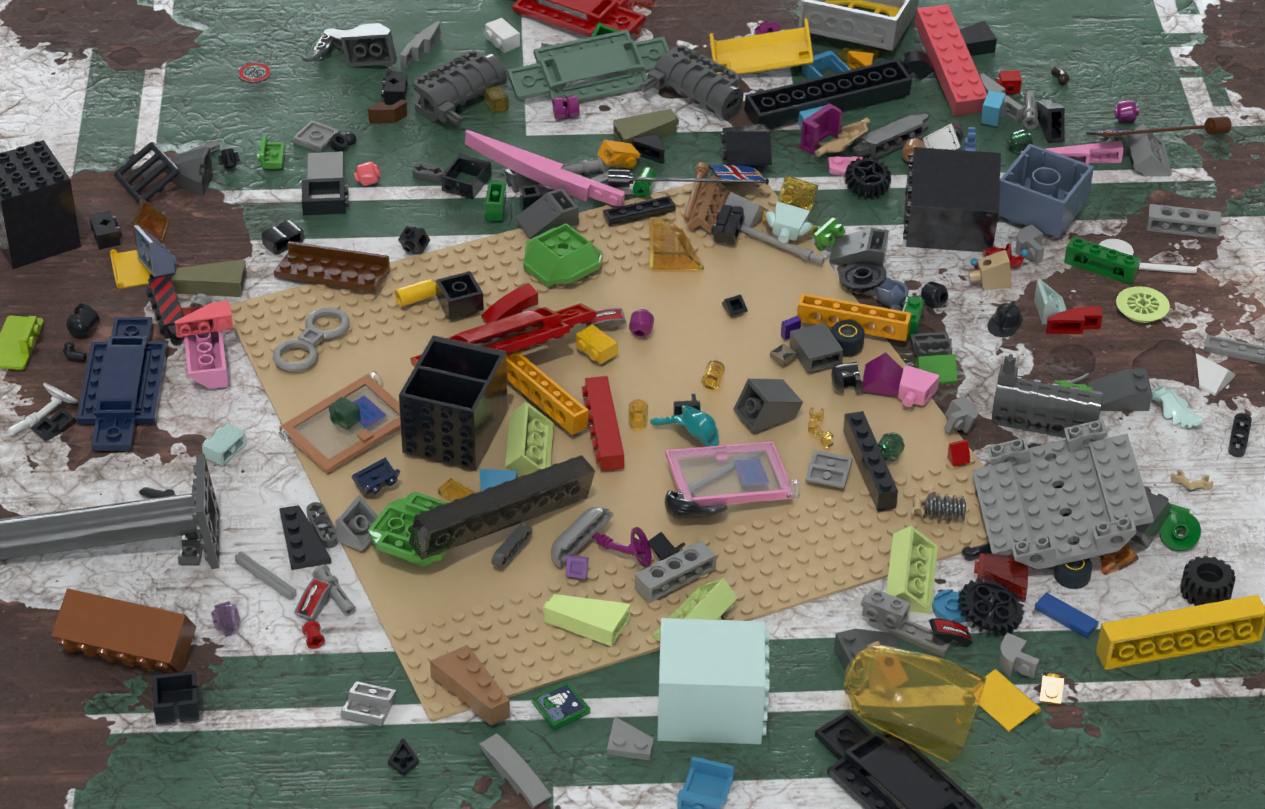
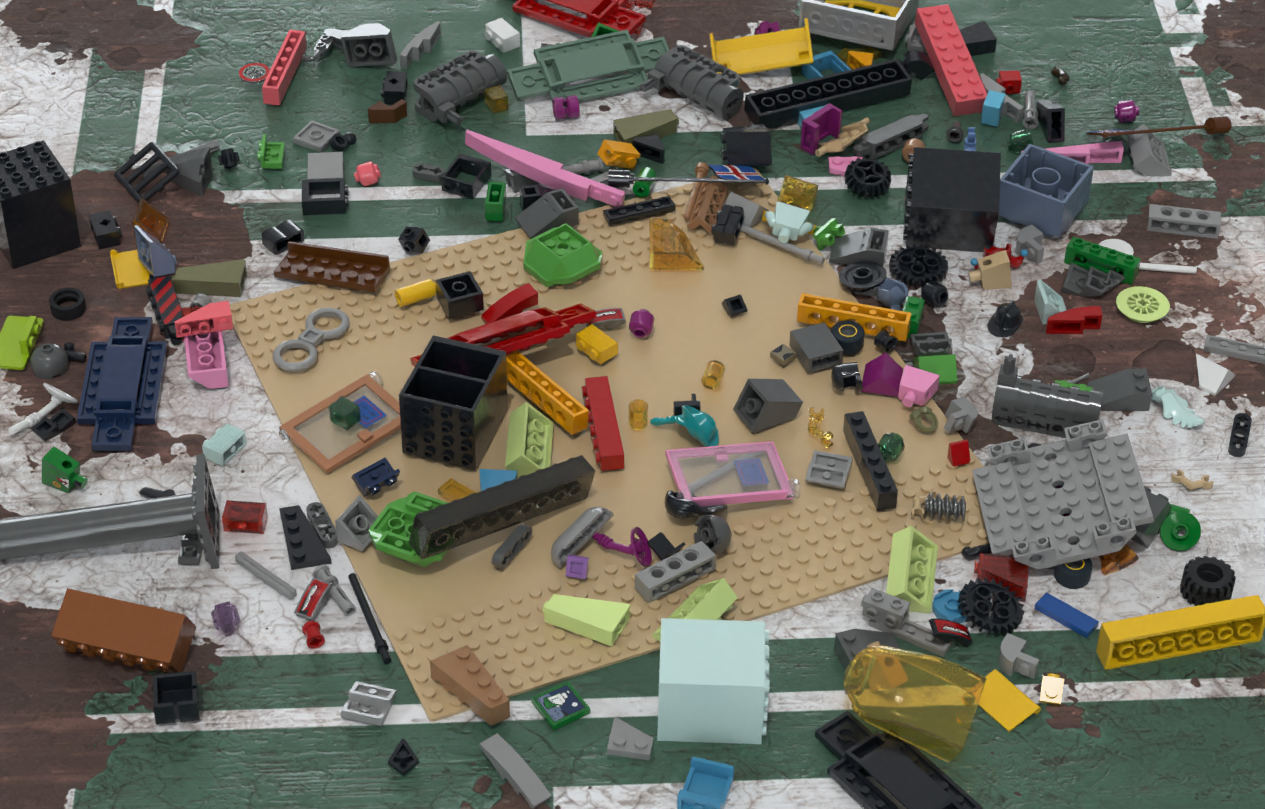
black helmet [66,303,100,338] -> none
dark purple tile [781,316,801,340] -> none
white sticker [923,123,960,150] -> none
none -> dark grey cylinder [30,343,69,379]
none -> green torso [42,446,88,493]
none -> black tyre [49,288,86,320]
none -> clear red brick [222,500,268,534]
none -> coral brick [262,30,307,105]
none -> black bar [348,573,391,664]
none -> dark grey cylinder [694,515,732,555]
none -> black wheel [874,330,898,354]
none -> black gear [889,244,948,288]
none -> light grey bracket [905,20,927,53]
none -> olive piece [909,407,938,433]
none -> dark grey slope [1061,263,1125,297]

